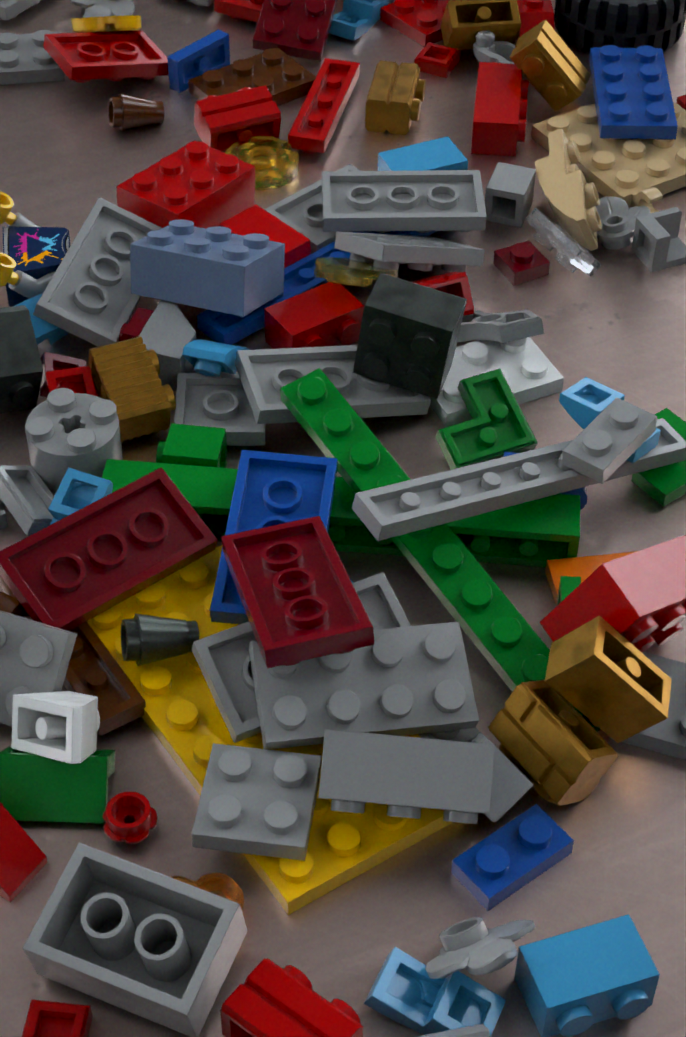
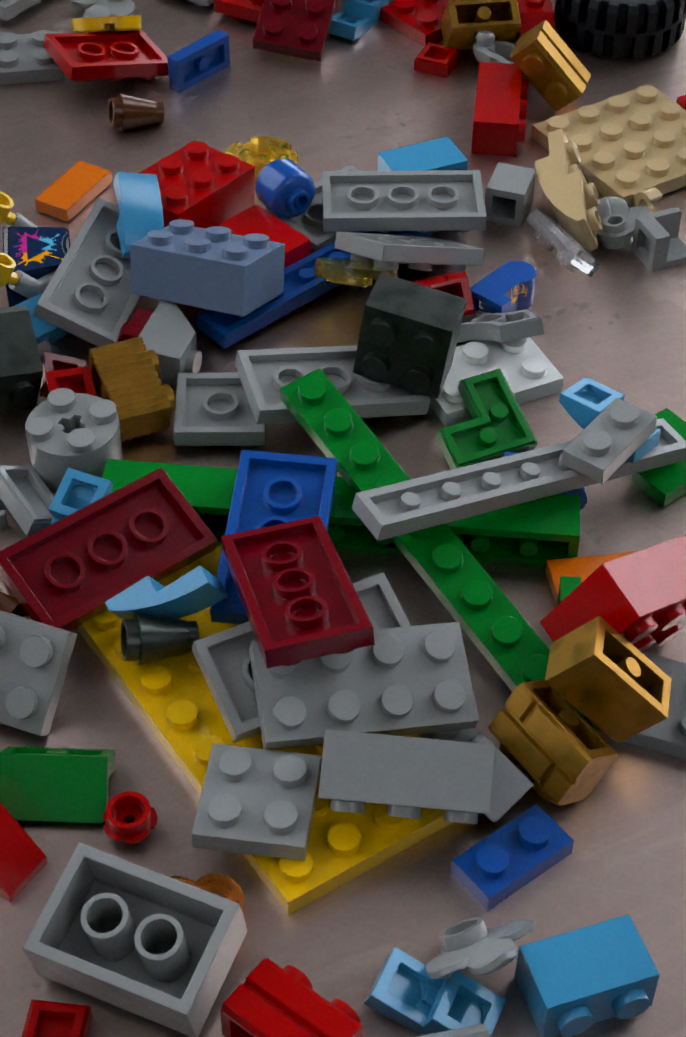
white slope [11,691,100,764] -> none
reddish brown plate [63,621,146,736] -> none
green brick [156,423,228,468] -> none
dark azure slope [182,339,250,377] -> none
reddish brown plate [188,47,316,106] -> none
red brick [194,85,281,152] -> none
red brick [264,279,364,349] -> none
red plate [288,58,360,153] -> none
pearl gold brick [365,60,426,135] -> none
dark red plate [493,240,550,286] -> none
blue plate [589,45,678,139] -> none
none -> orange tile [34,160,112,222]
none -> dark azure slope [105,566,228,619]
none -> dark azure slope [113,172,164,258]
none -> blue head [256,158,315,219]
none -> blue leg [470,261,537,313]

